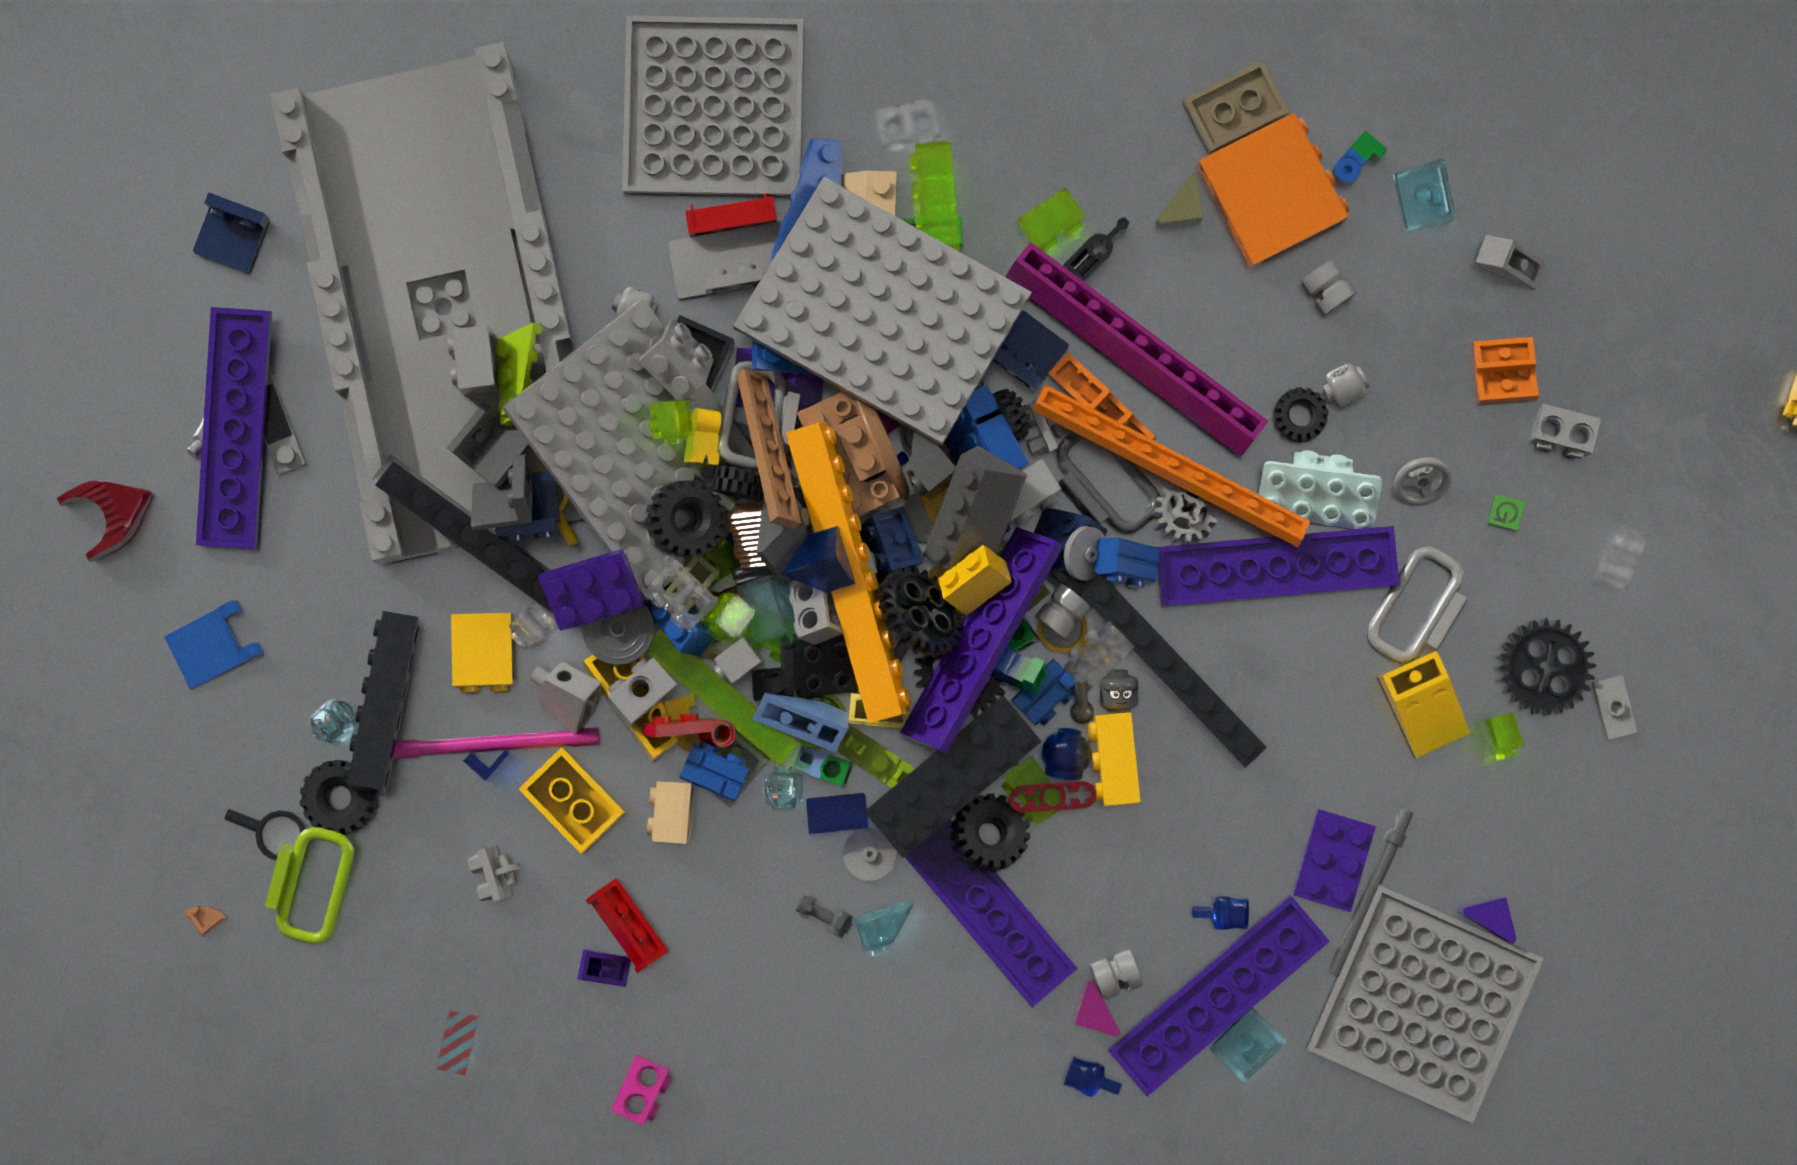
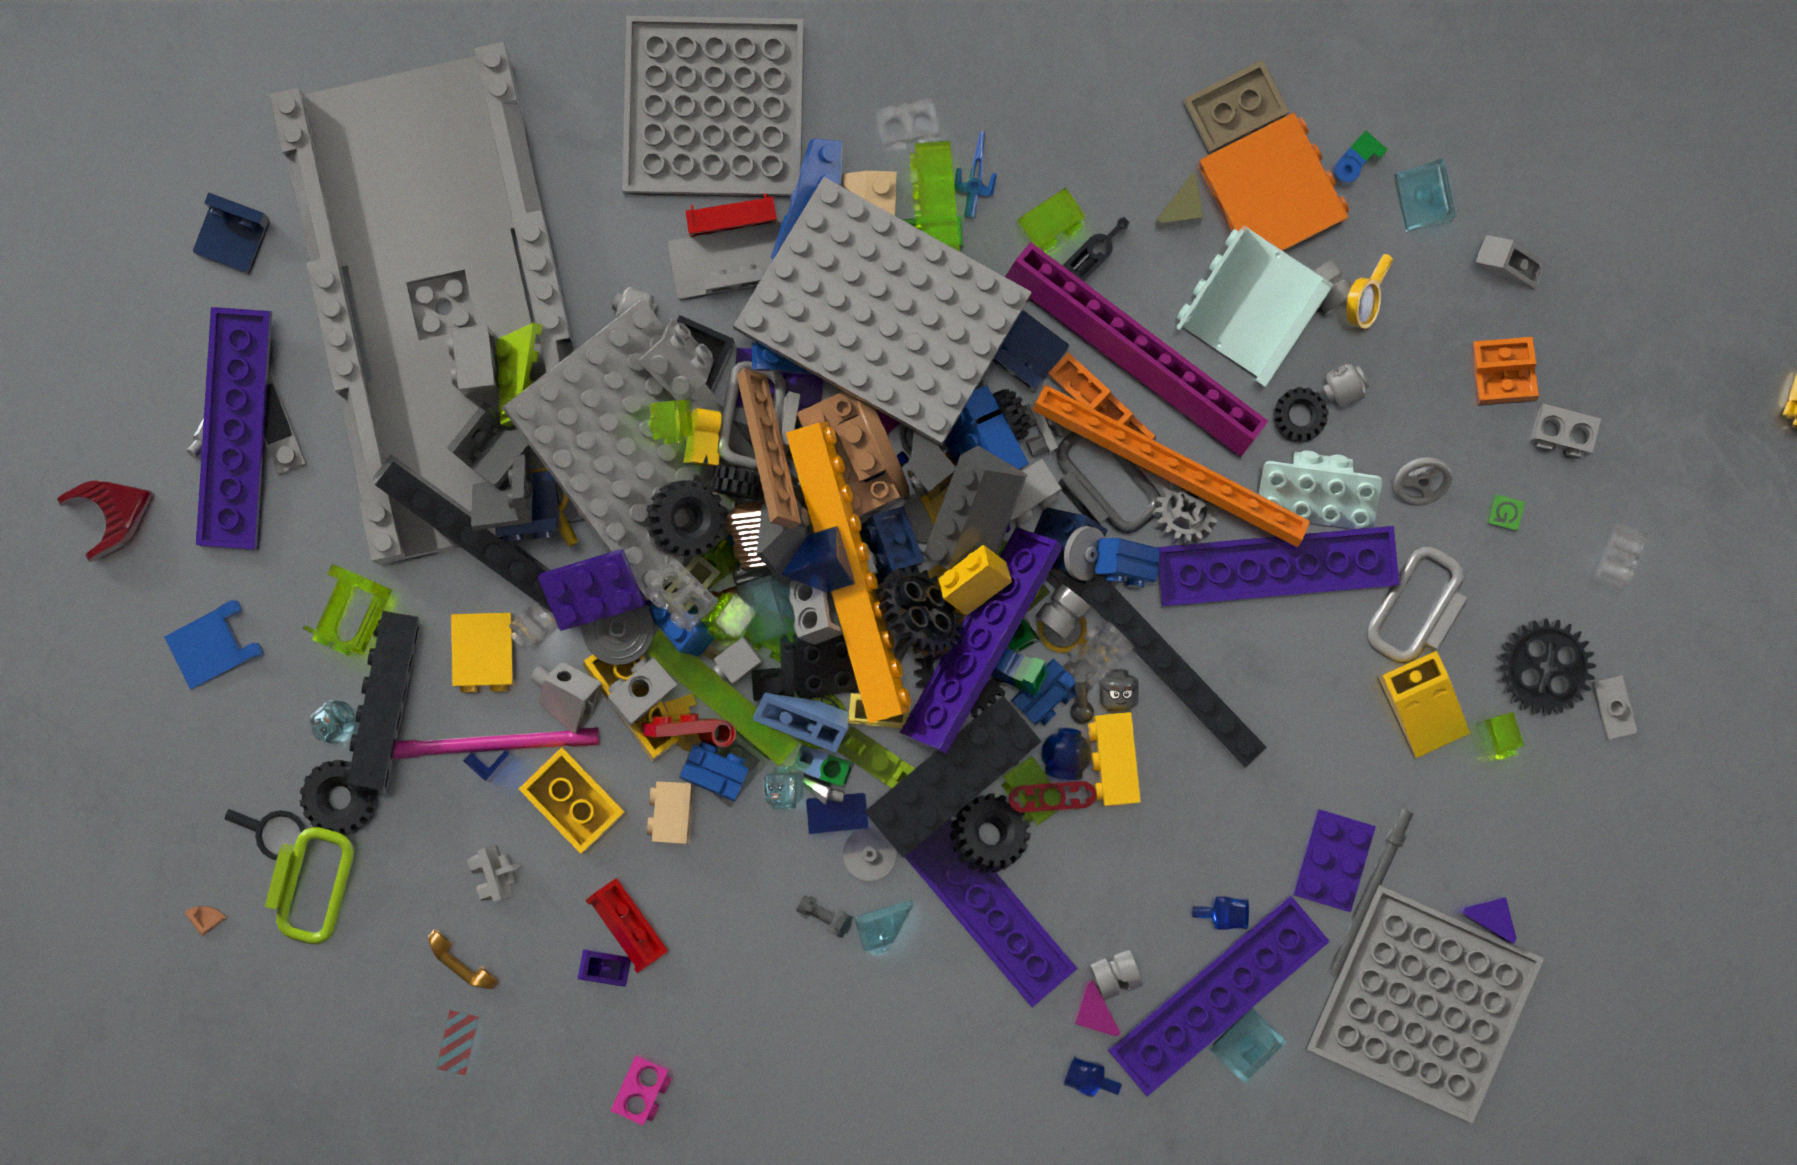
none -> clear neon green panel [303,564,392,656]
none -> pearl gold bar [428,929,499,989]
none -> light grey bar [803,774,845,805]
none -> blue piece [954,131,997,219]
none -> light aqua panel [1176,226,1334,387]
none -> yellow piece [1346,254,1393,329]

